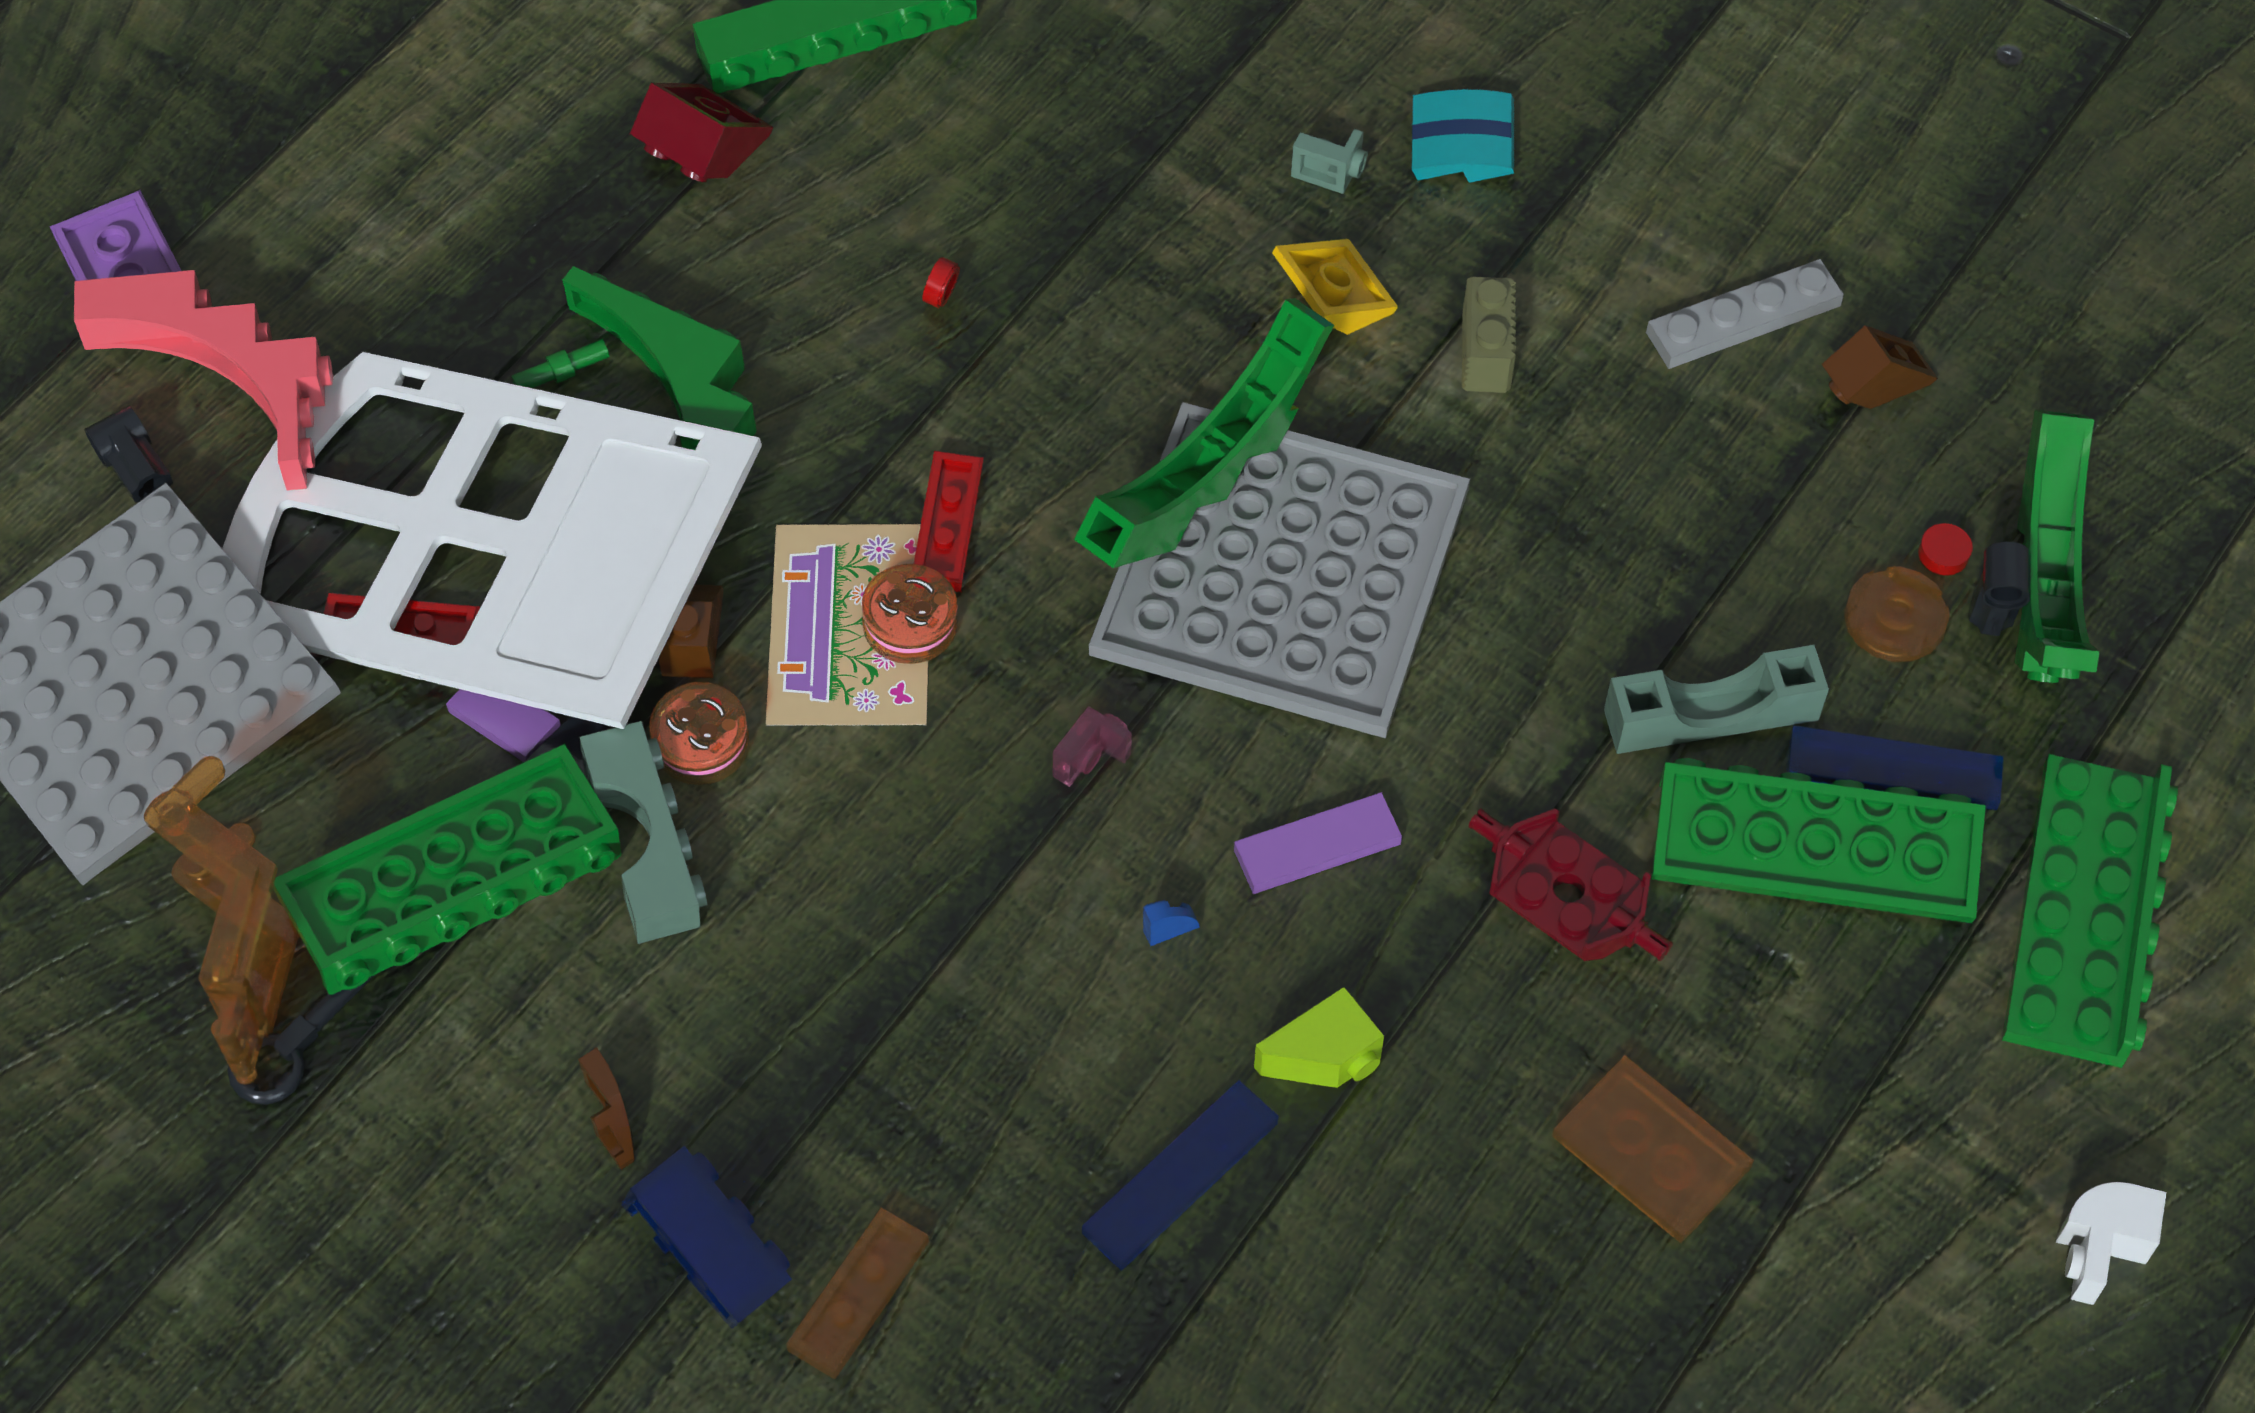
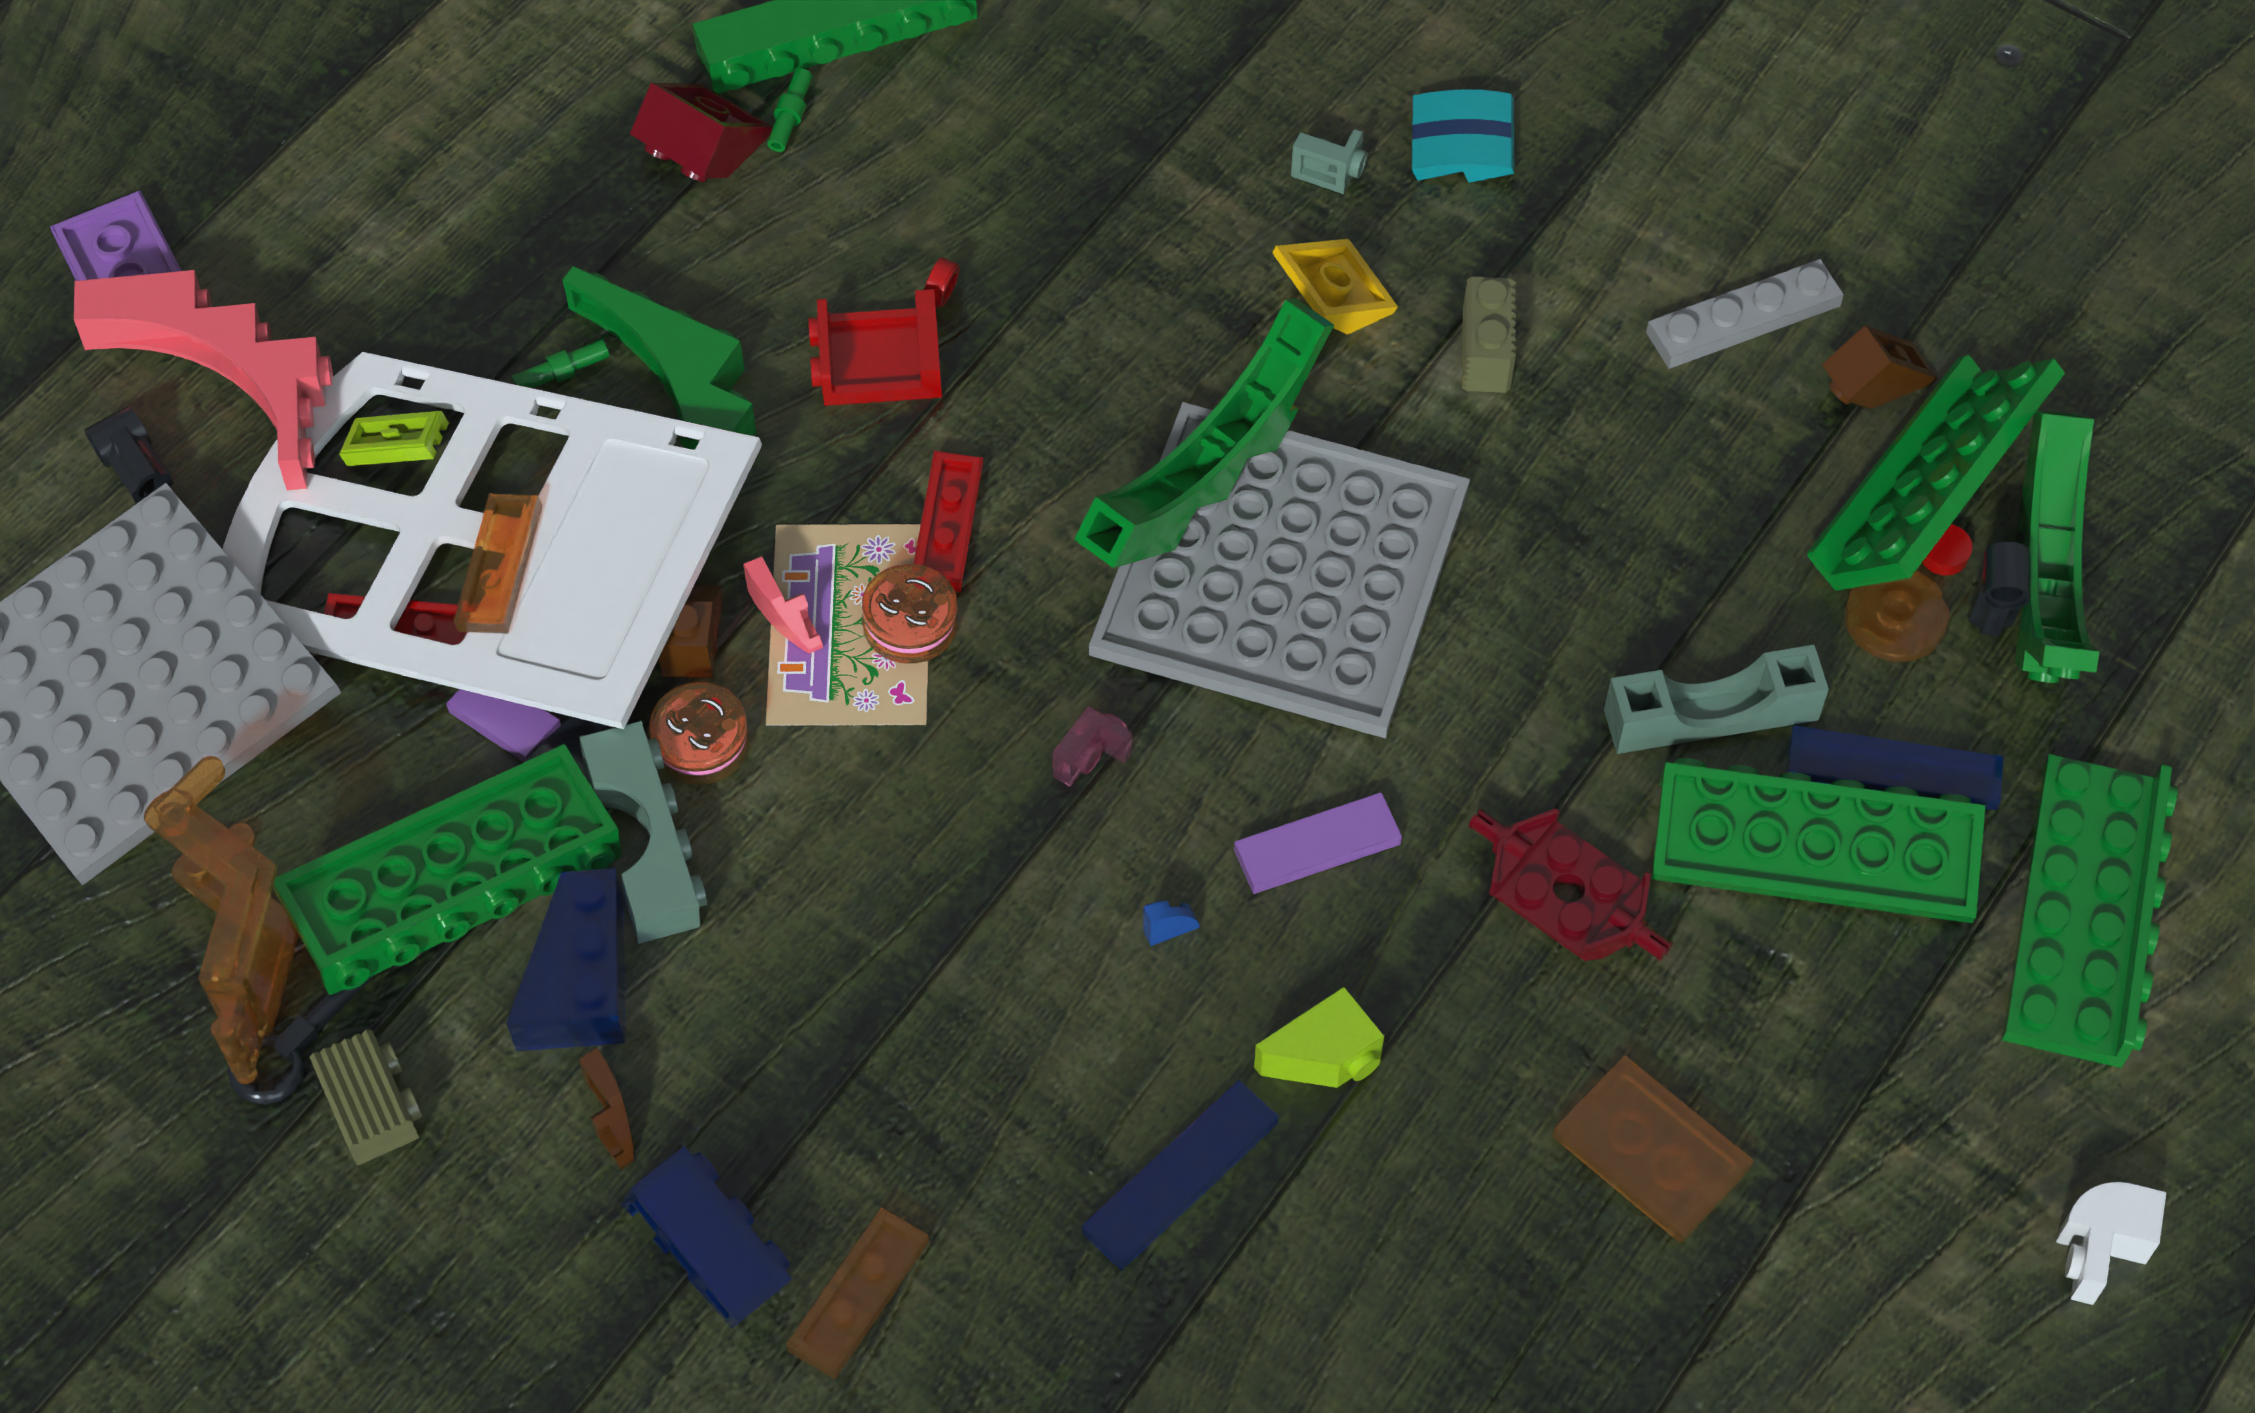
none -> olive brick [310,1030,422,1166]
none -> lime tile [339,411,449,466]
none -> clear orange tile [454,494,543,634]
none -> clear blue wedge [506,868,625,1051]
none -> coral slope [743,557,823,654]
none -> green bar [767,68,813,152]
none -> red panel [808,289,942,406]
none -> green bracket [1807,355,2065,591]

